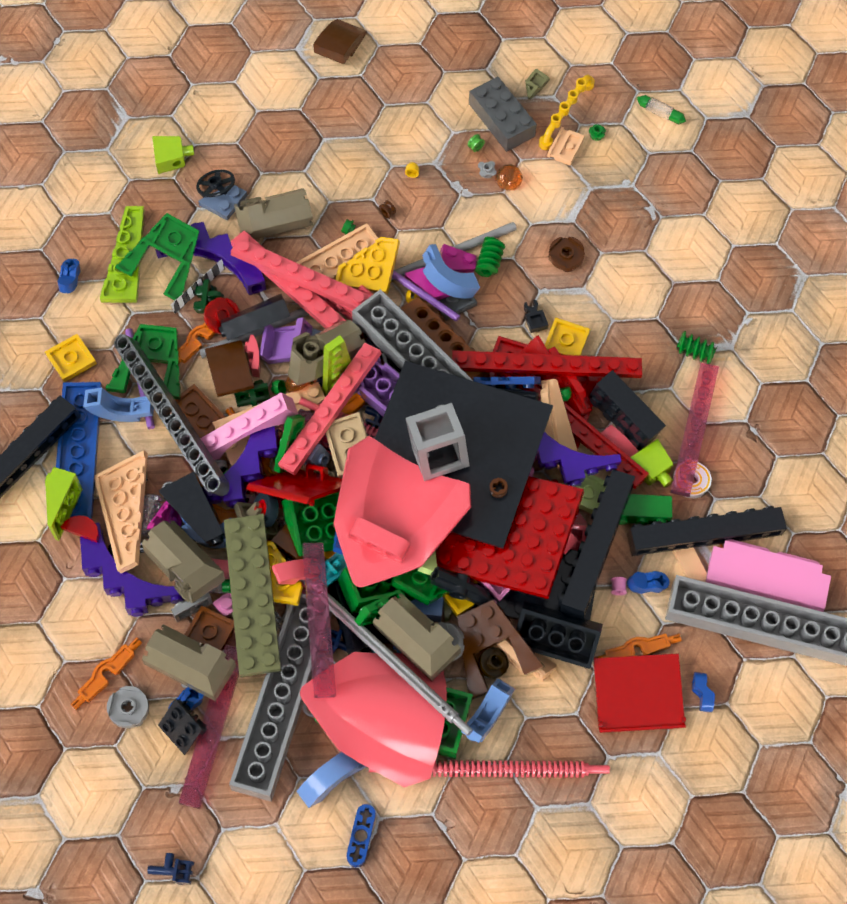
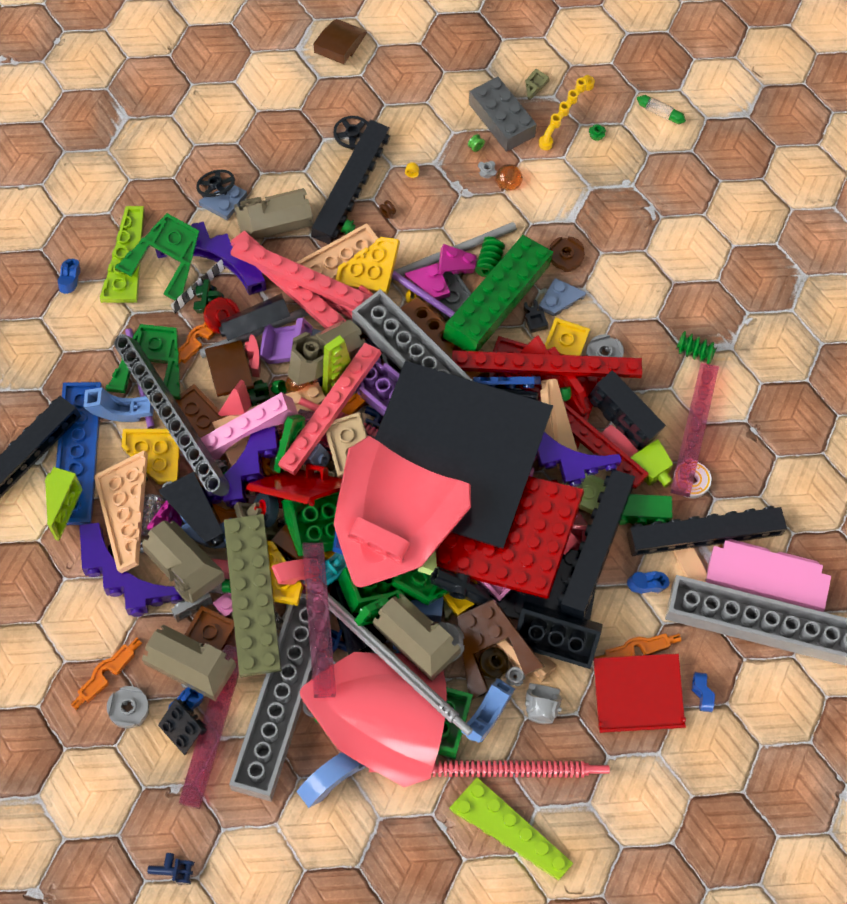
yellow plate [45,334,97,383] -> none
red tile [61,515,99,543] -> none
lime torso [152,136,194,174] -> none
blue beam [346,804,376,868] -> none
light grey piece [406,403,470,481] -> none
medium blue arch [422,244,480,299] -> none
reddish brown bush [490,478,508,498] -> none
light nougat plate [547,127,585,166] -> none
bright pink axle [611,577,627,595] -> none
none -> yellow plate [121,429,180,485]
none -> coral slope [218,379,252,416]
none -> black brick [311,119,391,244]
none -> black wheel [333,116,368,150]
none -> green brick [443,235,553,351]
none -> lime wing [449,778,573,881]
none -> light grey plate [505,667,525,686]
none -> light grey helmet [525,683,562,724]
none -> sand blue wing [538,278,586,317]
none -> light grey plate [586,334,624,357]

